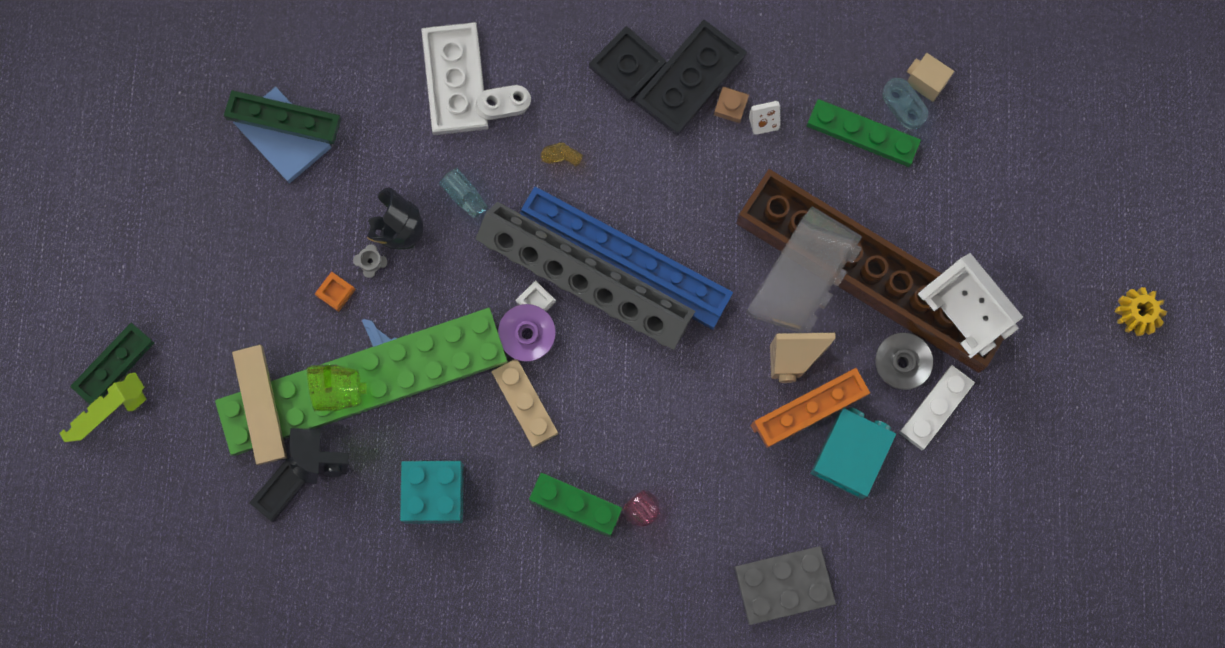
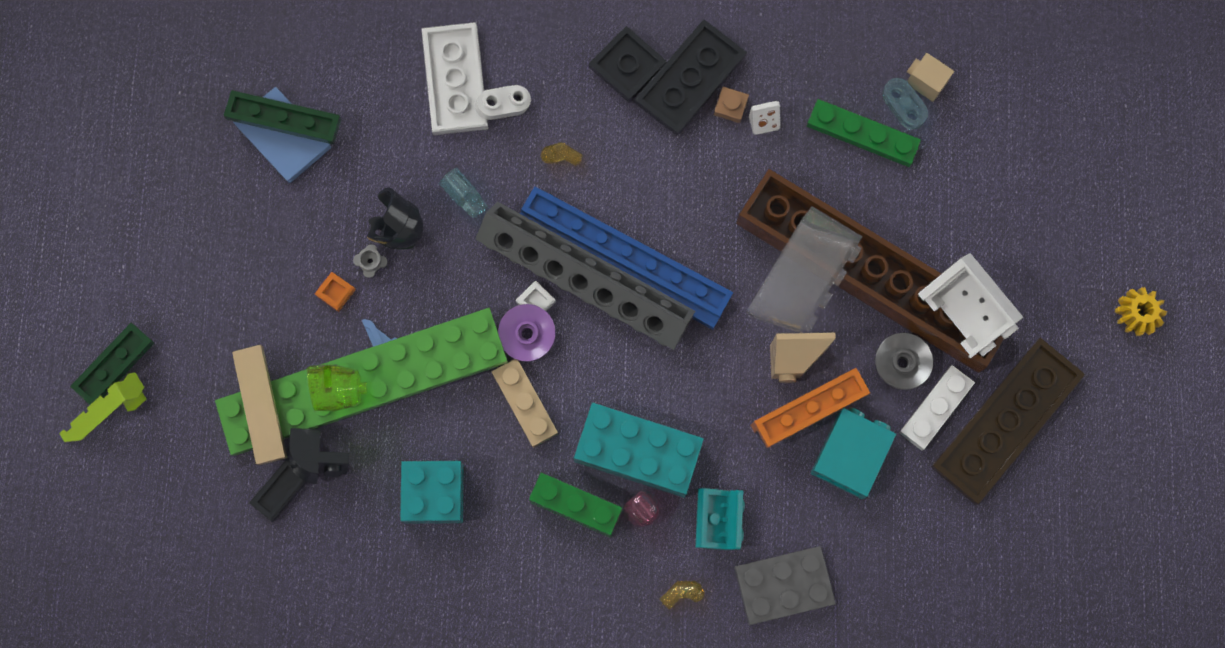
none -> teal brick [574,403,704,498]
none -> clear yellow arm [659,581,705,610]
none -> teal bracket [695,488,745,550]
none -> dark brown plate [931,337,1085,505]

